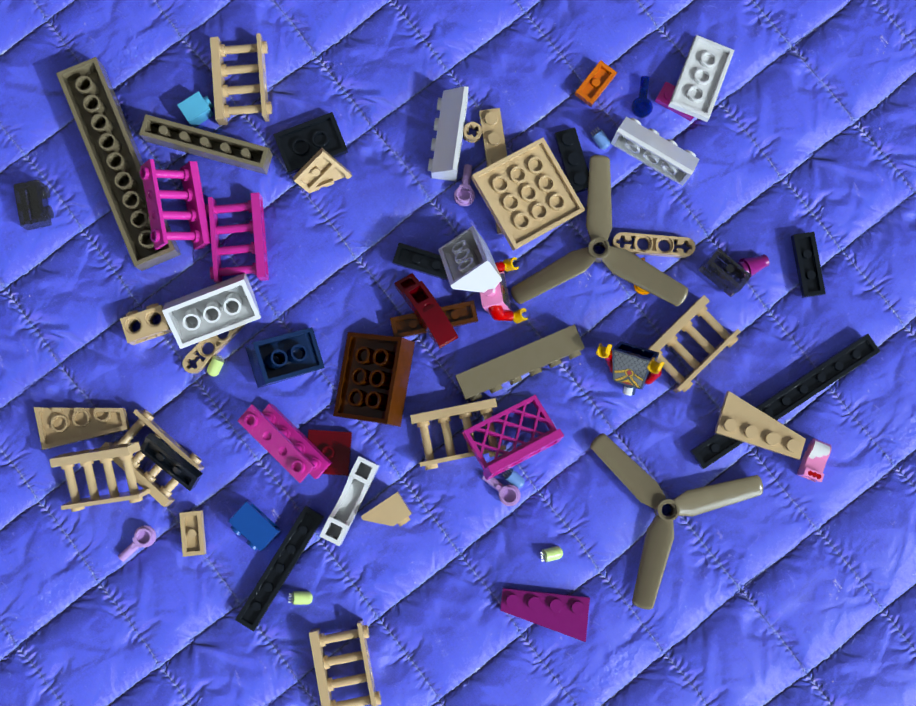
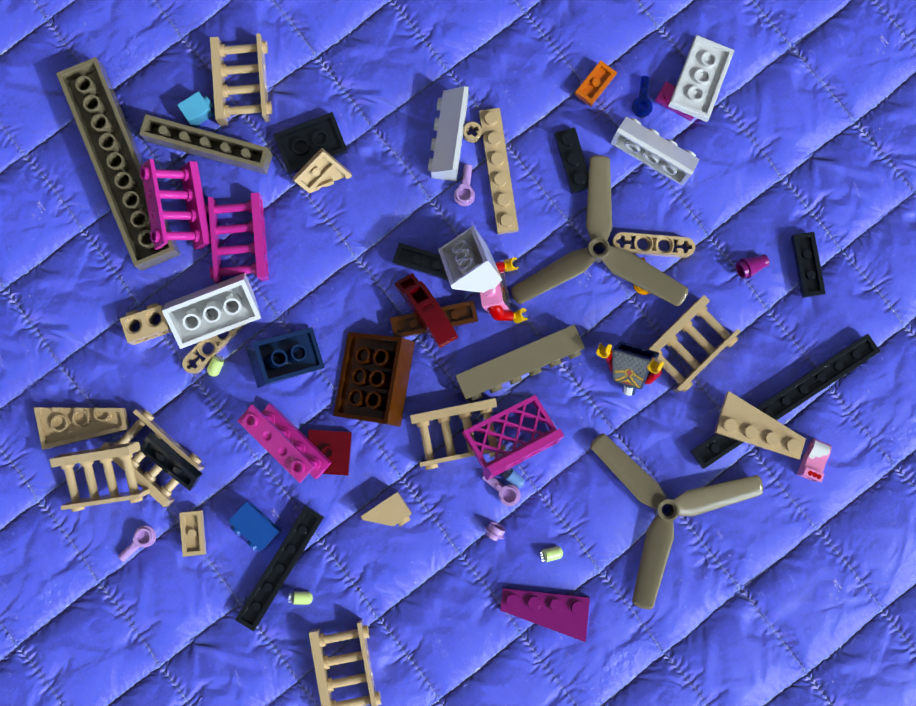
clear smoke brick [13,180,54,230] -> none
white arch [319,456,380,546] -> none
tan plate [471,137,586,251] -> none
medium blue piece [591,127,610,150] -> none
clear smoke brick [698,248,752,297] -> none
none -> lavender plate [485,521,506,541]

